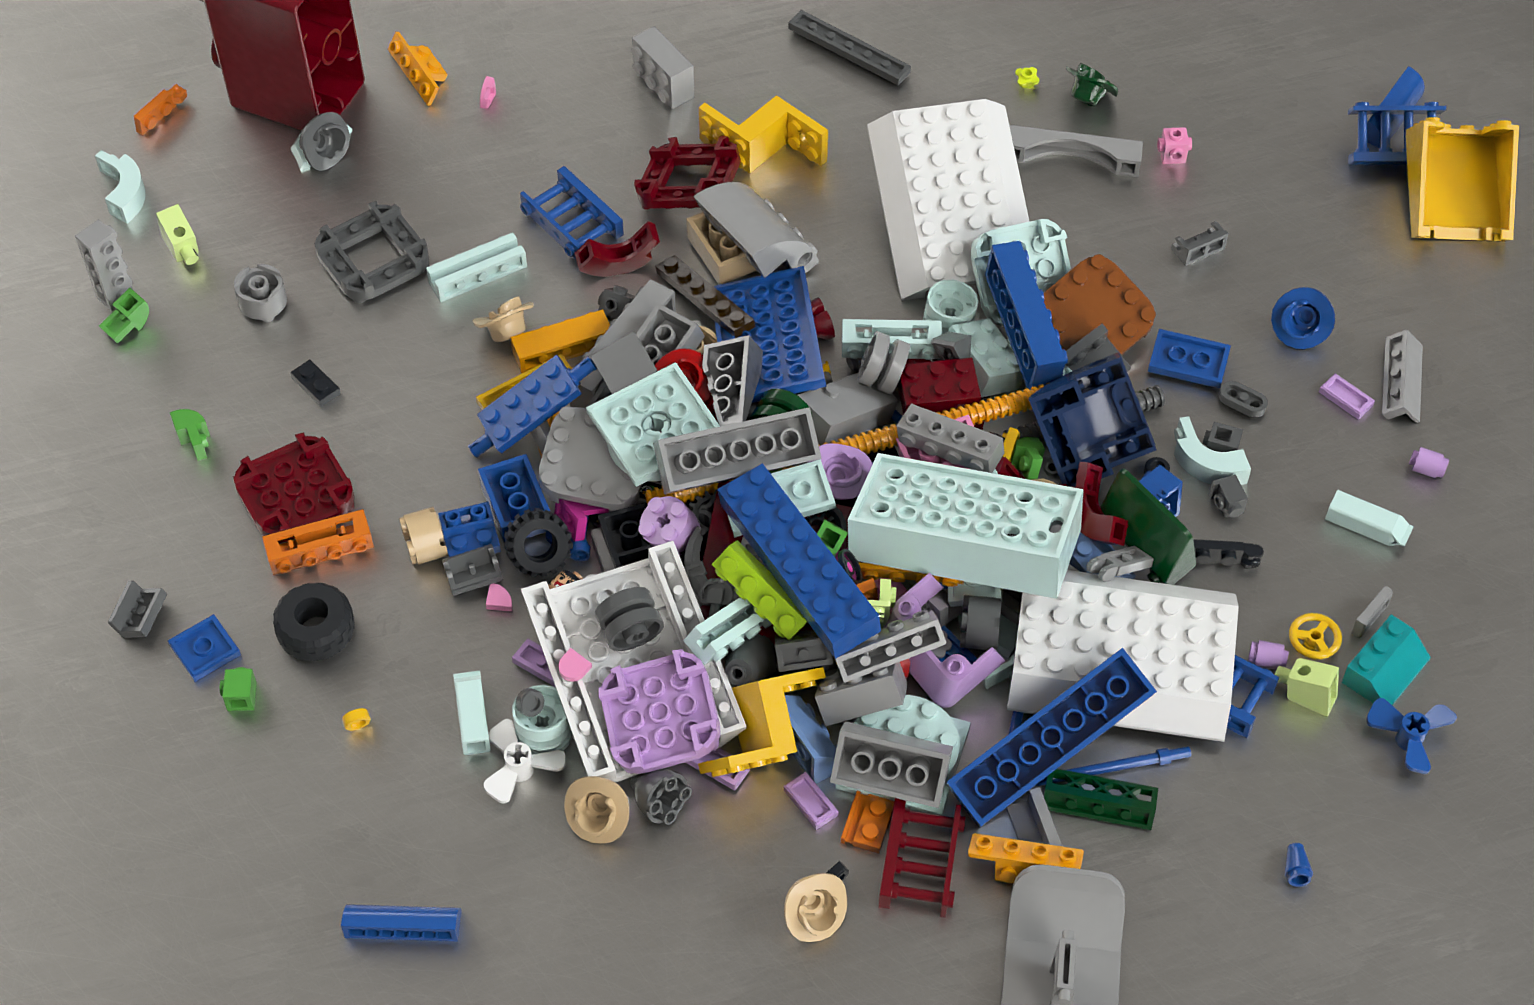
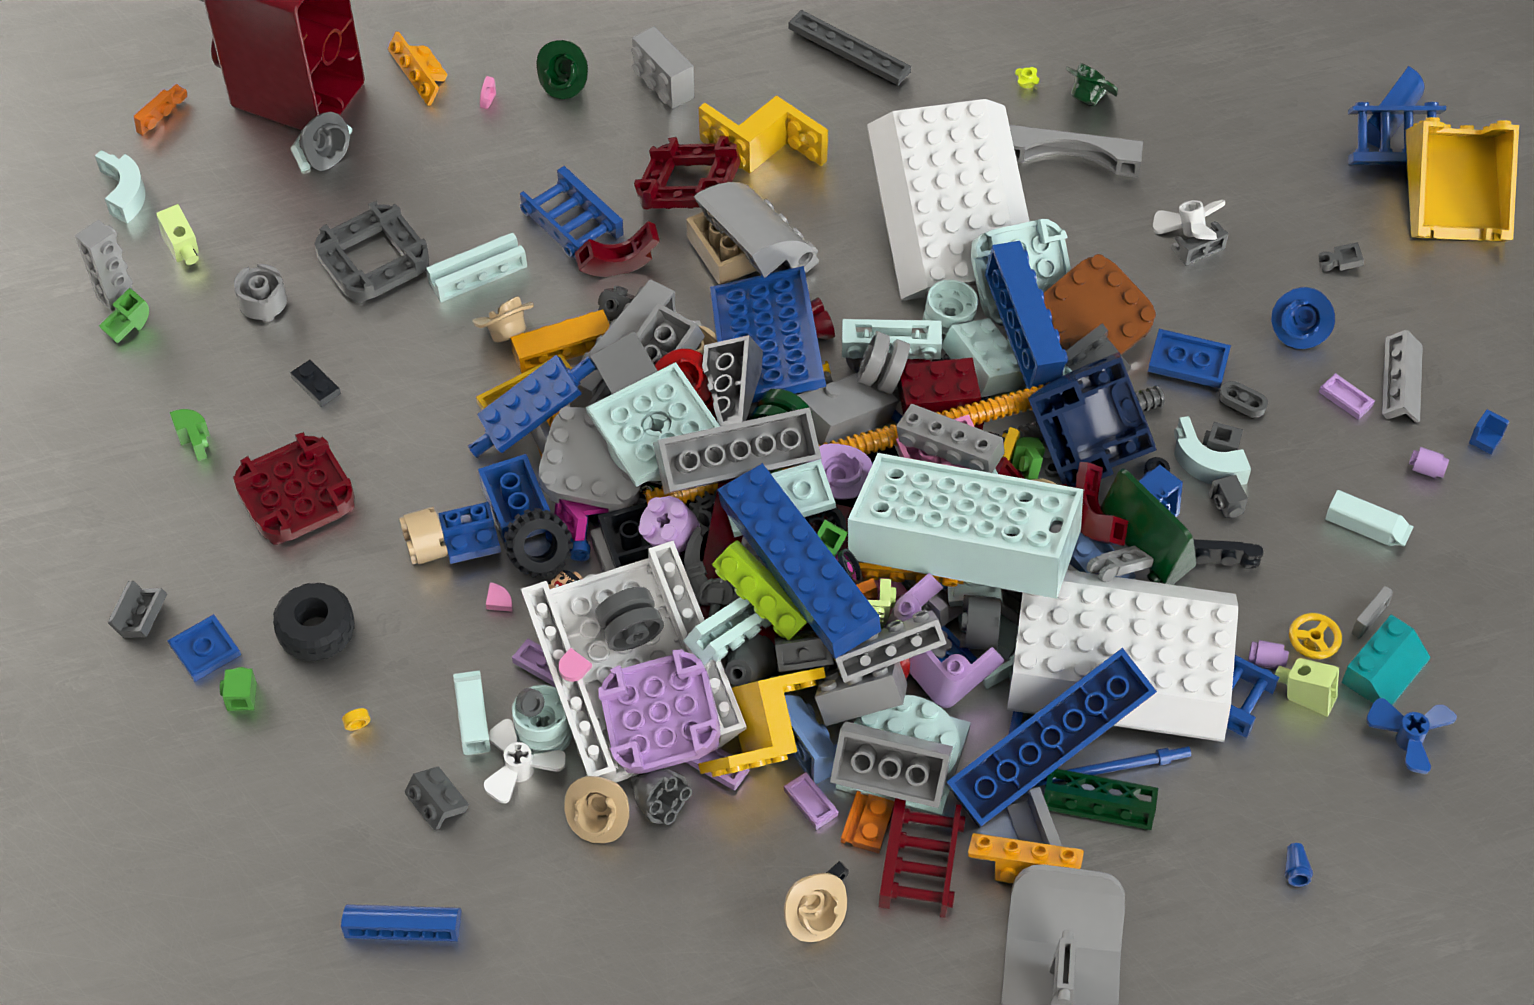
orange brick [262,509,374,575] -> none
dark grey hinge [442,544,503,596] -> none
dark brown plate [655,255,756,338] -> none
dark grey slope [931,331,971,361] -> none
bright pink brick [1157,127,1192,164] -> none
none -> dark grey bracket [405,766,469,830]
none -> dark green hat [536,40,588,99]
none -> white piece [1153,200,1225,240]
none -> dark grey plate [1319,242,1364,271]
none -> blue panel [1469,409,1509,455]

